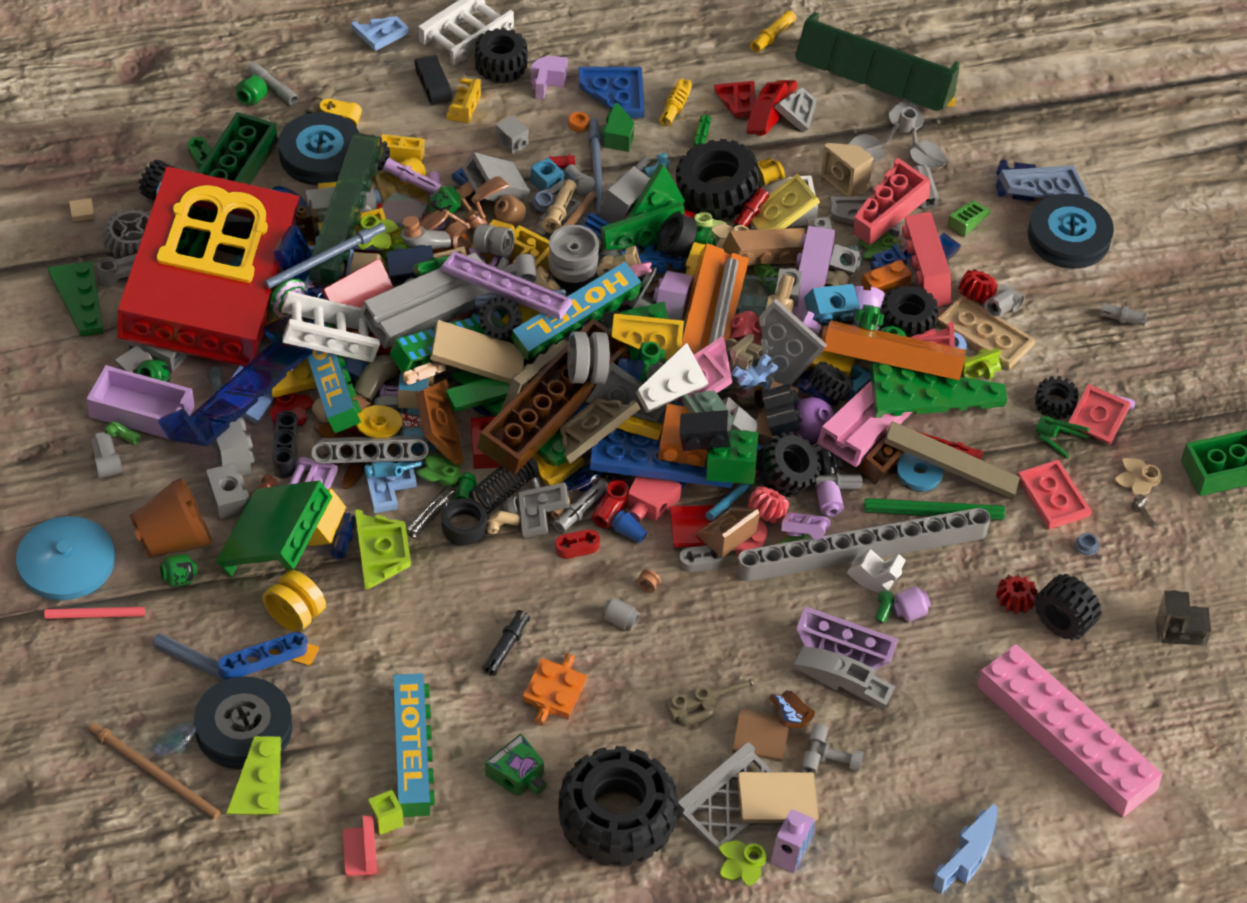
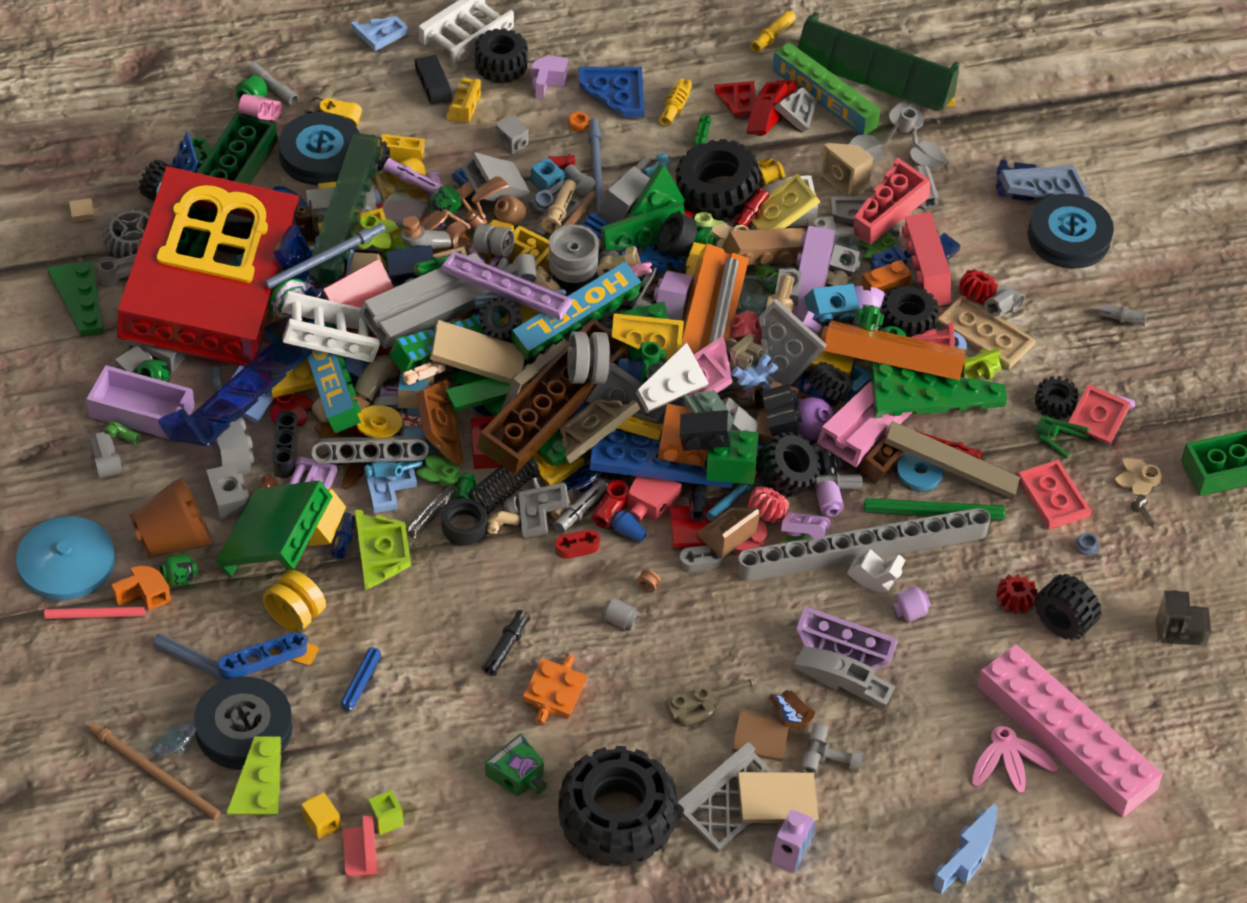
dark azure brick [393,673,435,817] -> none
green slope [601,103,635,152] -> none
lime plate [719,840,767,886] -> none
green arm [874,590,895,623] -> none
bright green slope [947,200,991,237] -> none
none -> orange brick [112,566,171,611]
none -> blue hinge [172,132,198,173]
none -> bright pink beam [238,94,281,120]
none -> yellow brick [301,792,341,840]
none -> blue axle [341,647,381,711]
none -> black pin [689,484,708,522]
none -> brick [773,42,880,135]
none -> light grey panel [828,216,855,248]
none -> bright pink plant [972,726,1058,792]

